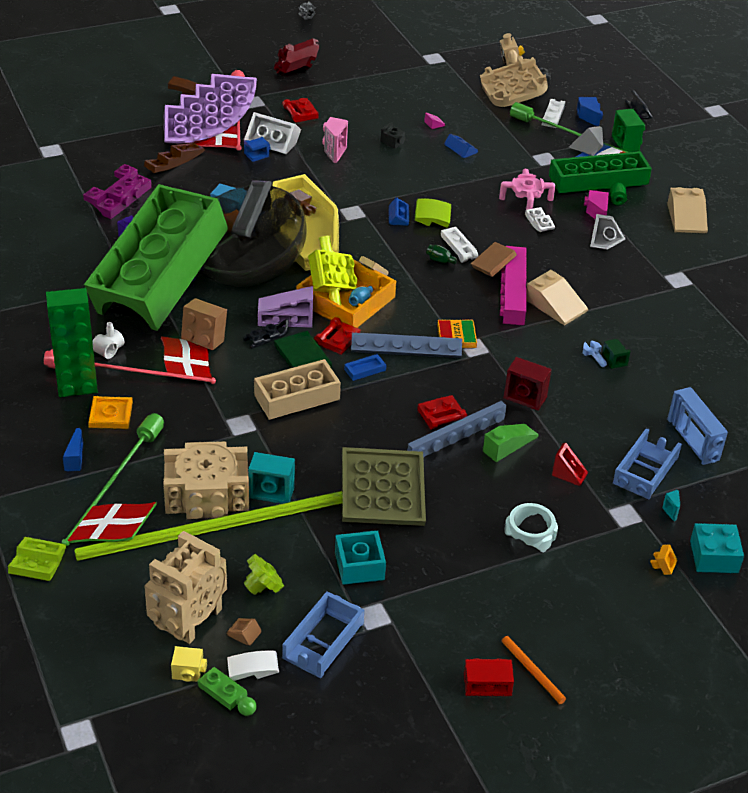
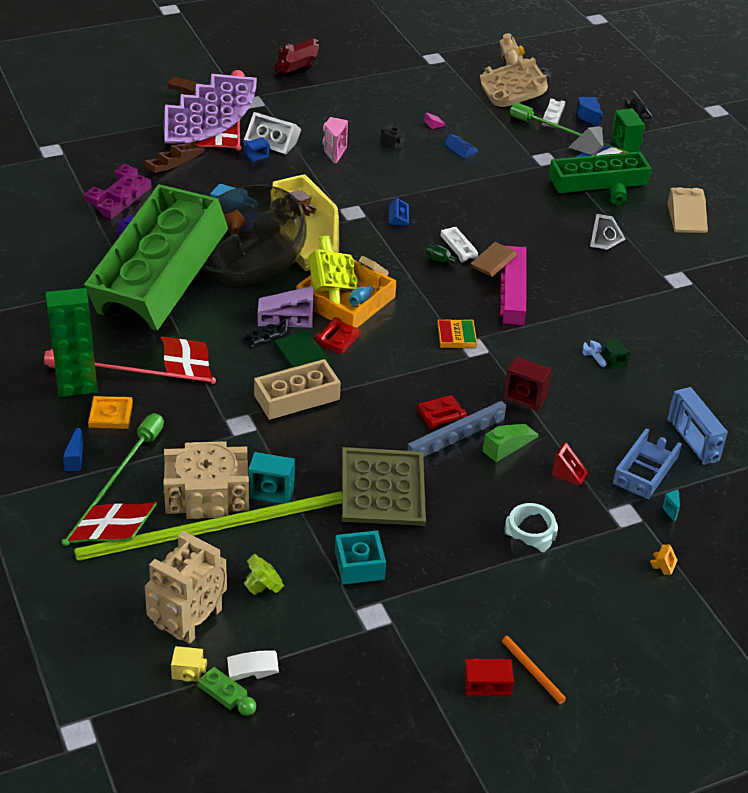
lime slope [8,537,66,581] -> none
white piece [92,322,125,359] -> none
medium nougat brick [181,298,227,350] -> none
medium nougat slope [227,618,261,645] -> none
dark grey piece [231,180,272,237] -> none
red plate [282,98,319,122] -> none
medium blue door [282,591,365,678] -> none
dark grey gear [298,1,316,20] -> none
blue tile [344,354,386,381] -> none
sand blue plate [351,332,462,358] -> none
lime slope [414,199,451,228] -> none
bright pink plate [499,168,555,210] -> none
white slope [525,207,555,232] -> none
tan slope [526,270,588,326] -> none
dark pink slope [584,190,609,219] -> none
teal brick [690,523,744,573] -> none

